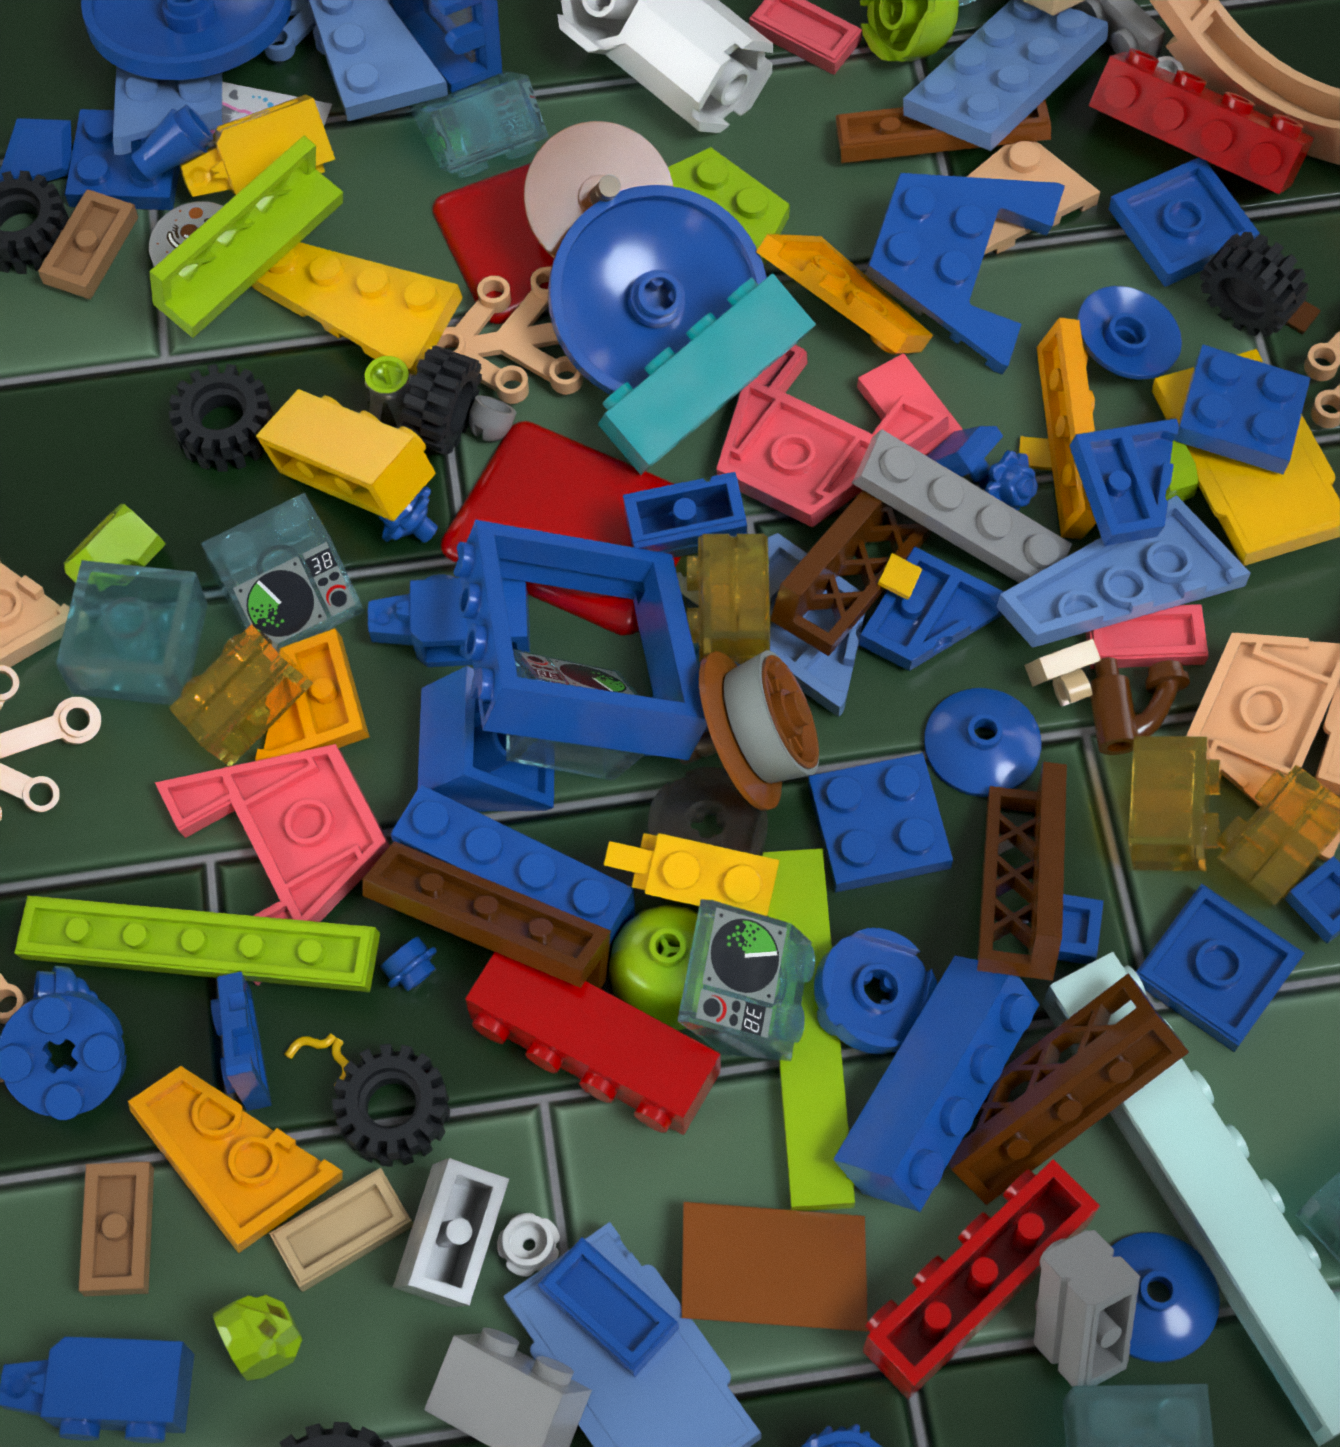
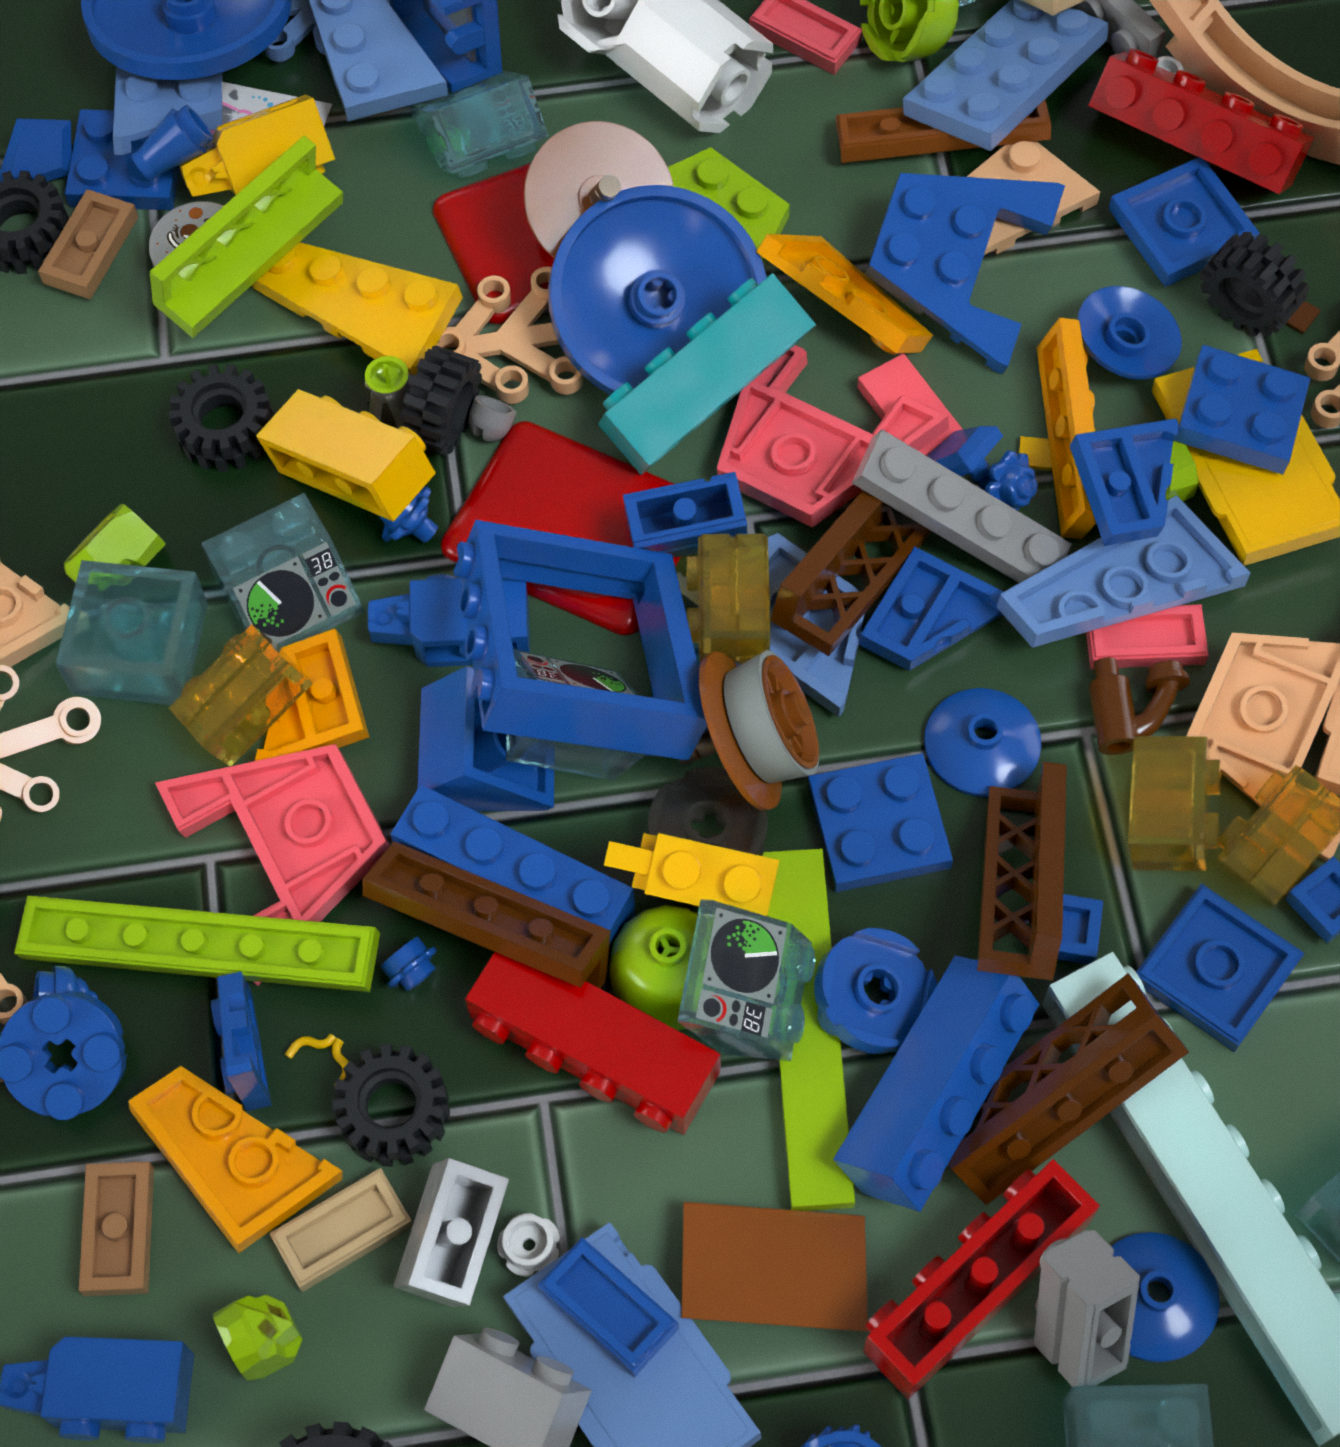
yellow window [877,553,922,600] -> none
tan tile [1024,638,1101,707] -> none

